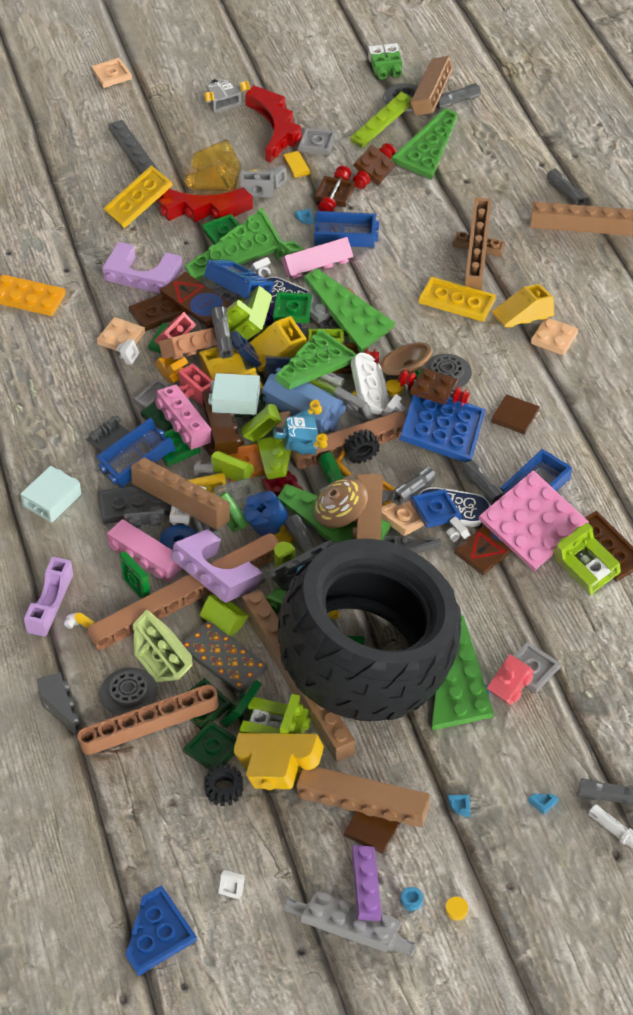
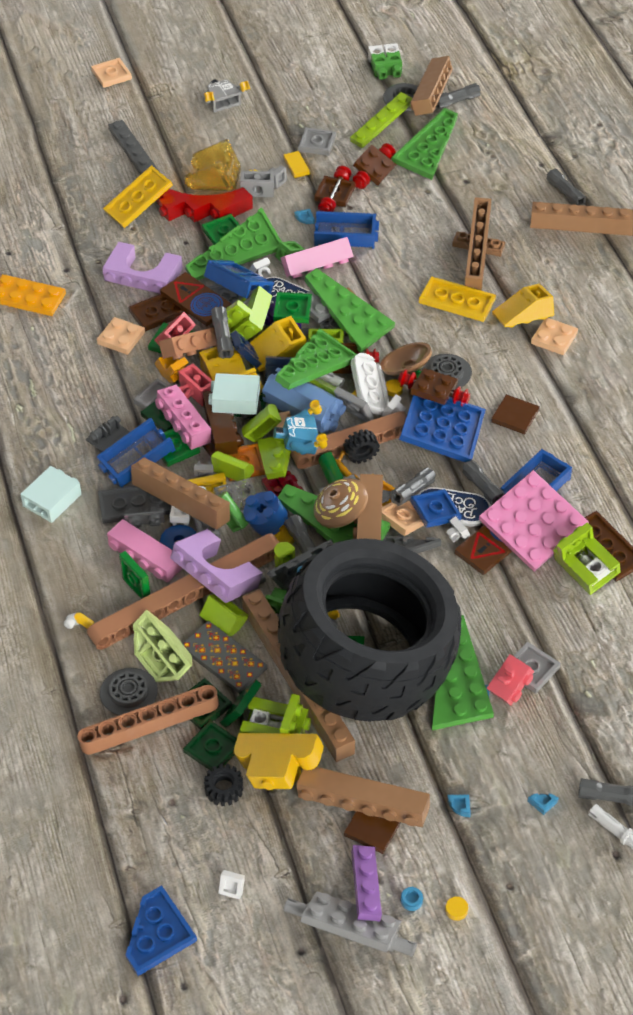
lavender arch [24,557,73,637] -> none
dark grey slope [36,672,79,734] -> none
white tile [116,339,139,365] -> none
red arch [245,85,302,163] -> none

